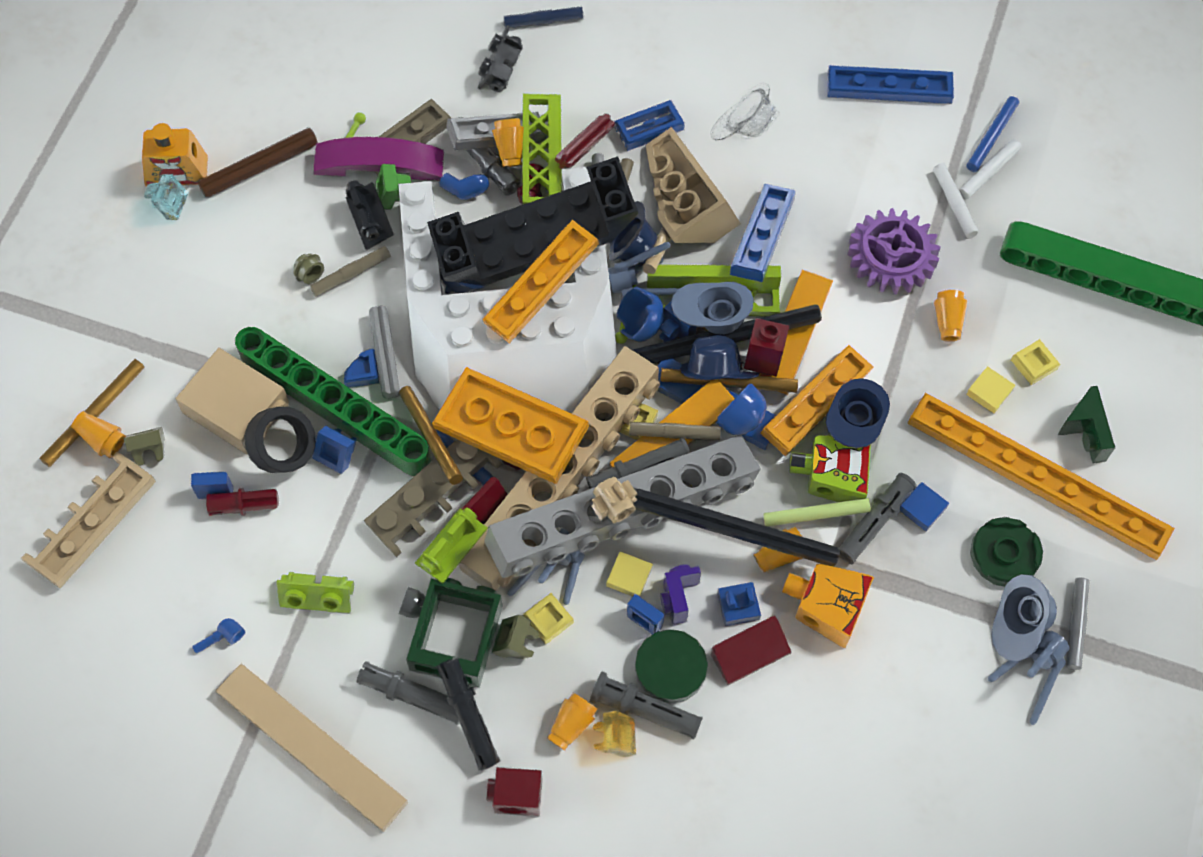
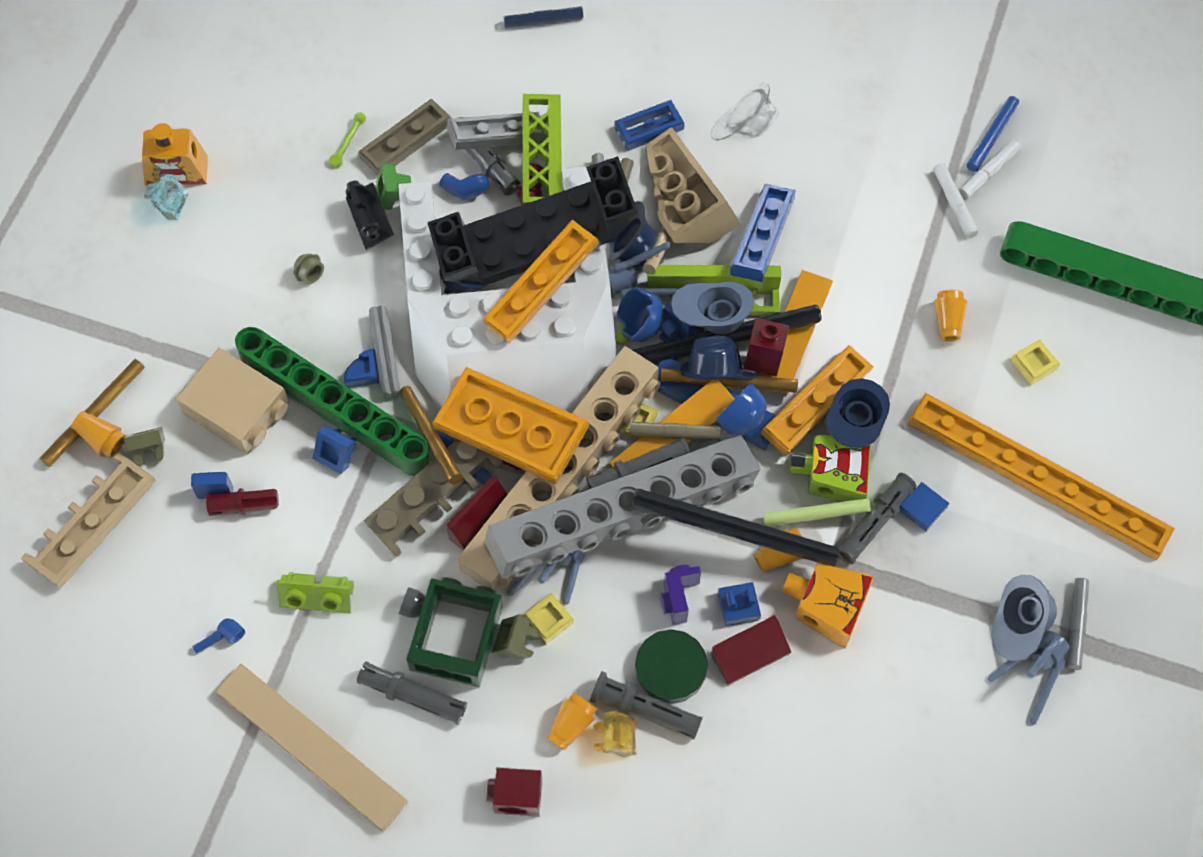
reddish brown axle [198,128,317,197] -> none
black tyre [244,406,316,473] -> none
dark tan piece [310,246,391,297] -> none
magenta slope [313,137,444,181] -> none
lime hinge [415,507,488,584] -> none
black pin [436,657,501,771] -> none
black hinge [477,25,523,92] -> none
light orange cone [492,119,524,167] -> none
dark red axle [555,113,614,169] -> none
tan gear [591,477,637,523] -> none
light yellow tile [606,551,653,597] -> none
blue tile [627,594,665,635] -> none
blue tile [827,65,954,104] -> none
medium lavender gear [847,208,940,294] -> none
light yellow tile [966,366,1015,414] -> none
dark green tile [970,517,1043,587] -> none
dark green slope [1058,386,1115,463] -> none

